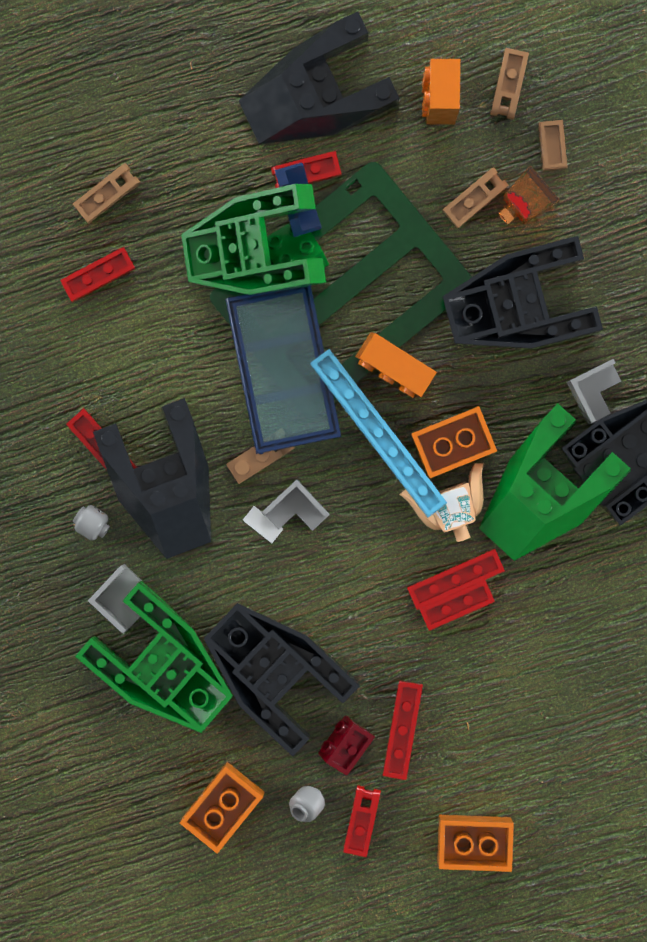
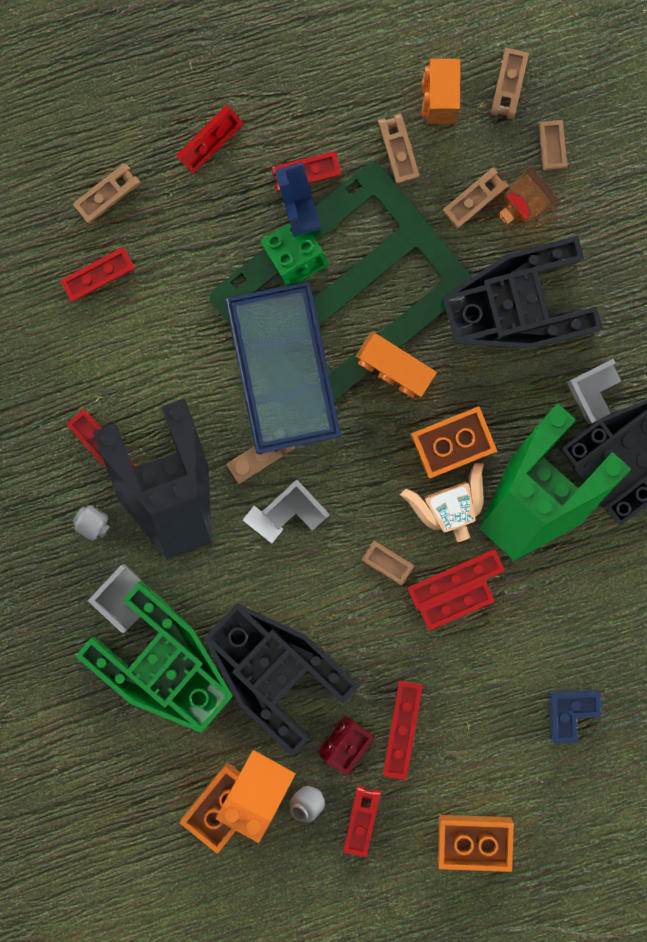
green wedge [181,184,326,295] -> none
black wedge [239,11,400,145] -> none
medium azure tile [310,349,447,518] -> none
none -> red plate [176,105,244,174]
none -> orange slope [216,750,296,843]
none -> medium nougat tile [361,540,415,586]
none -> medium nougat plate [378,113,420,185]
none -> dark blue panel [548,689,601,743]

